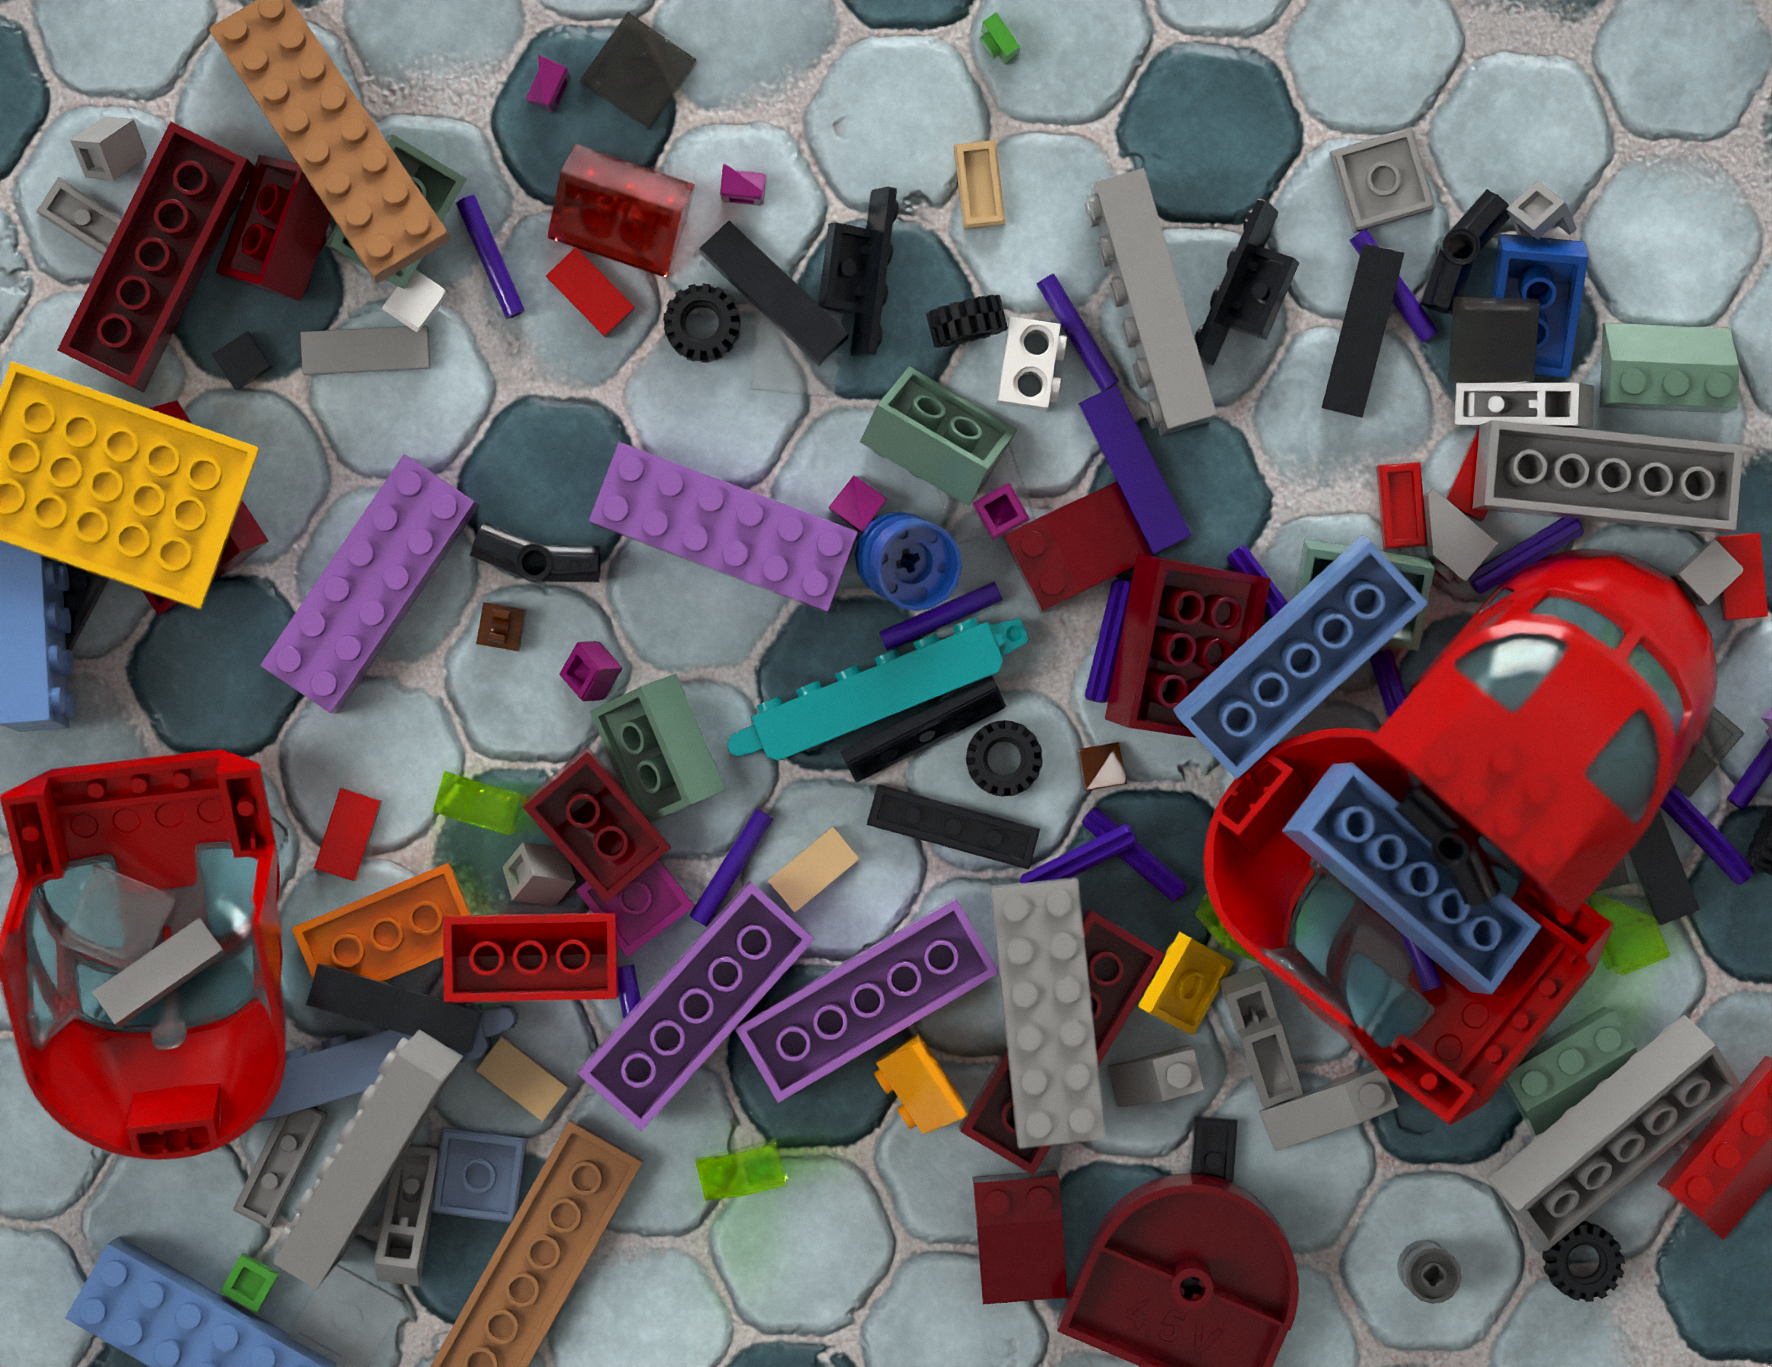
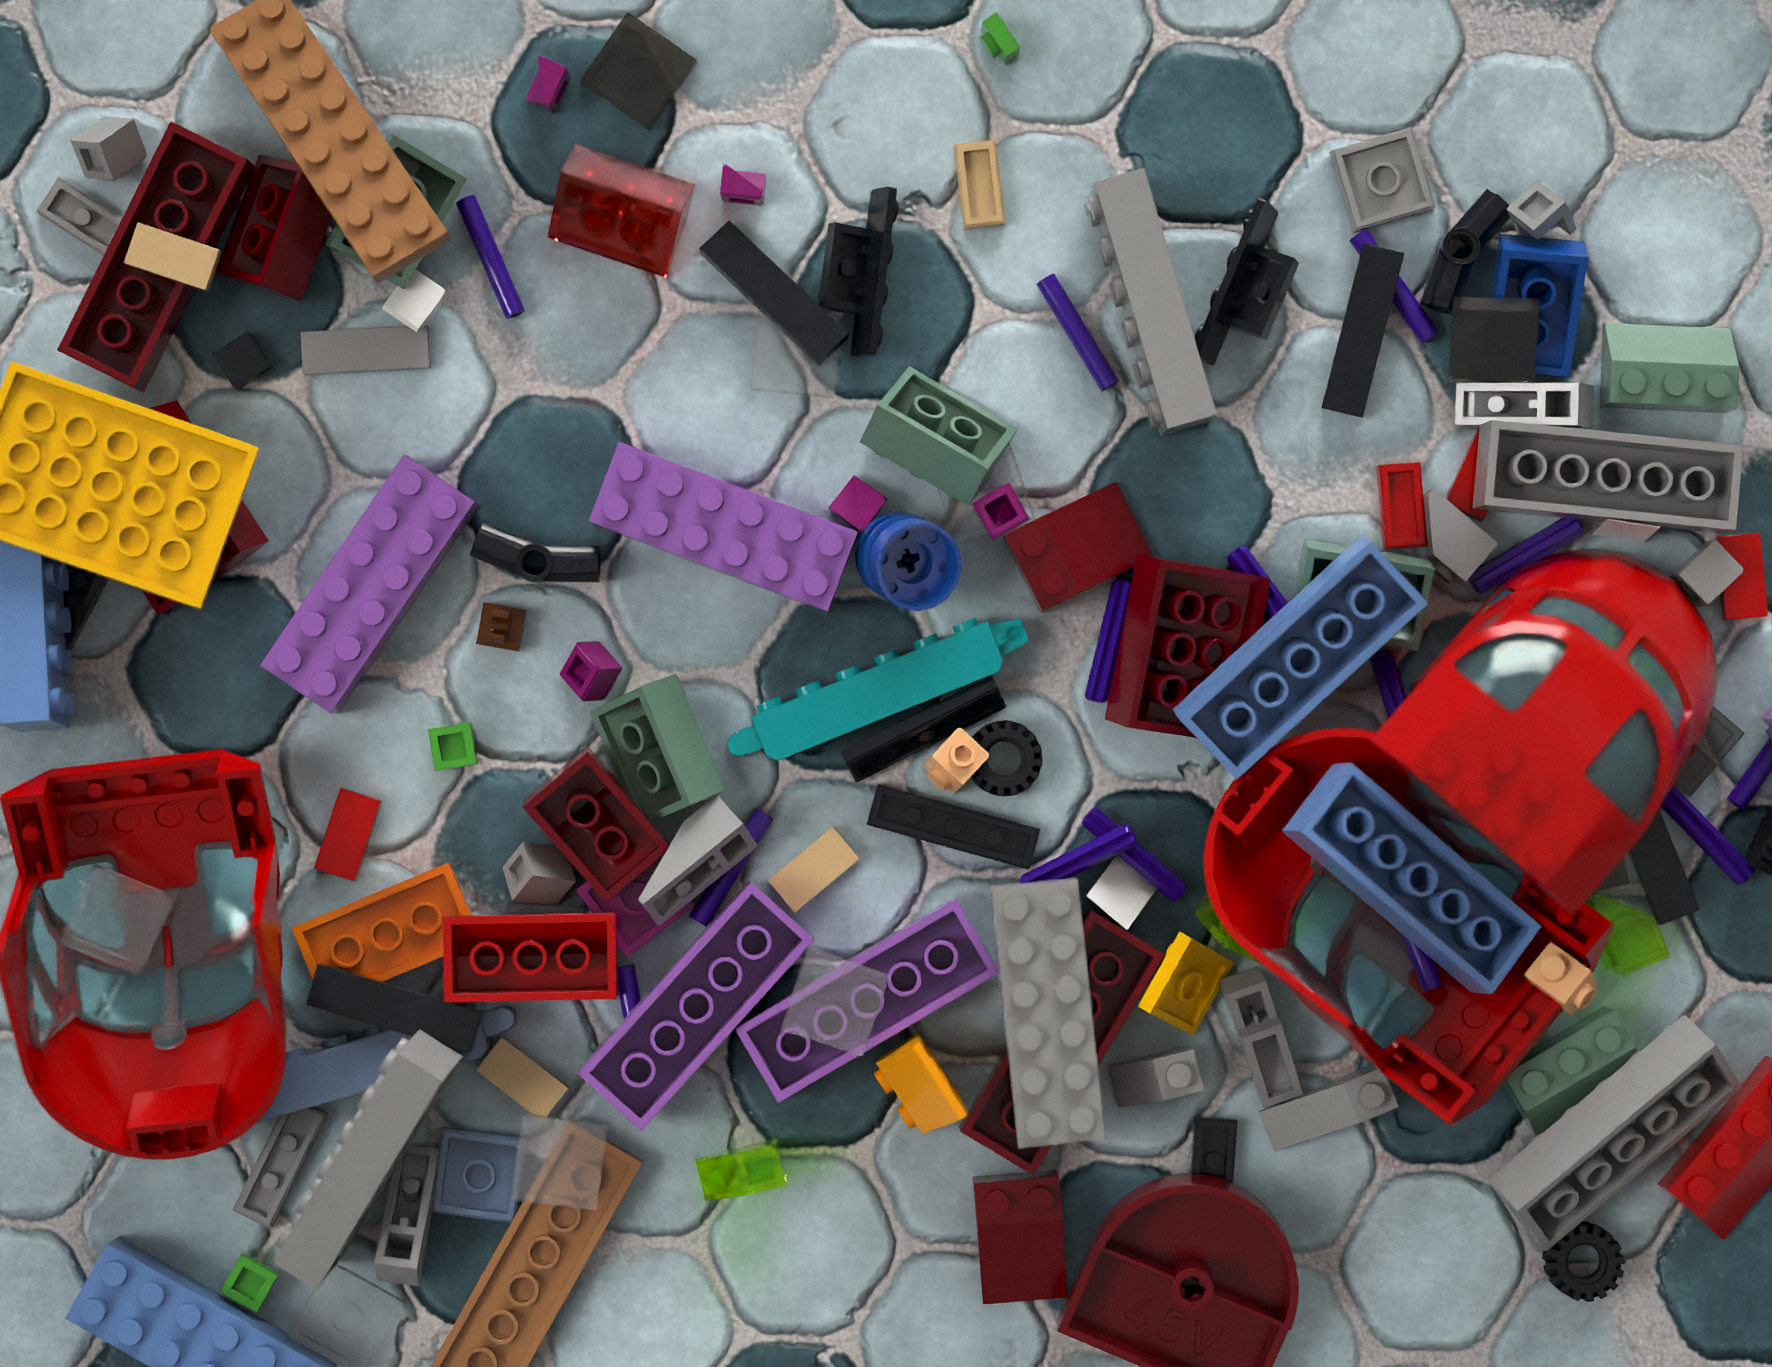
light grey tile [92,918,225,1029] -> none
clear neon green slope [433,771,526,835] -> none
red tile [546,247,635,338] -> none
black tyre [663,283,741,363] -> none
dark purple piece [879,581,1003,651] -> none
black tyre [926,295,1008,348] -> none
white brick [997,316,1067,412] -> none
reddish brown slope [1077,742,1127,791] -> none
dark purple tile [1078,384,1191,555] -> none
black piece [1395,782,1501,907] -> none
dark grey wheel [1397,1240,1462,1304] -> none
none -> tan tile [124,222,222,292]
none -> bright green plate [428,722,478,771]
none -> clear tile [511,1113,608,1211]
none -> light grey slope [638,795,758,926]
none -> clear tile [781,947,890,1057]
none -> light nougat bracket [922,728,989,794]
none -> white sticker [1087,855,1157,930]
none -> light nougat bracket [1524,942,1598,1016]
none -> white sticker [1592,519,1660,543]

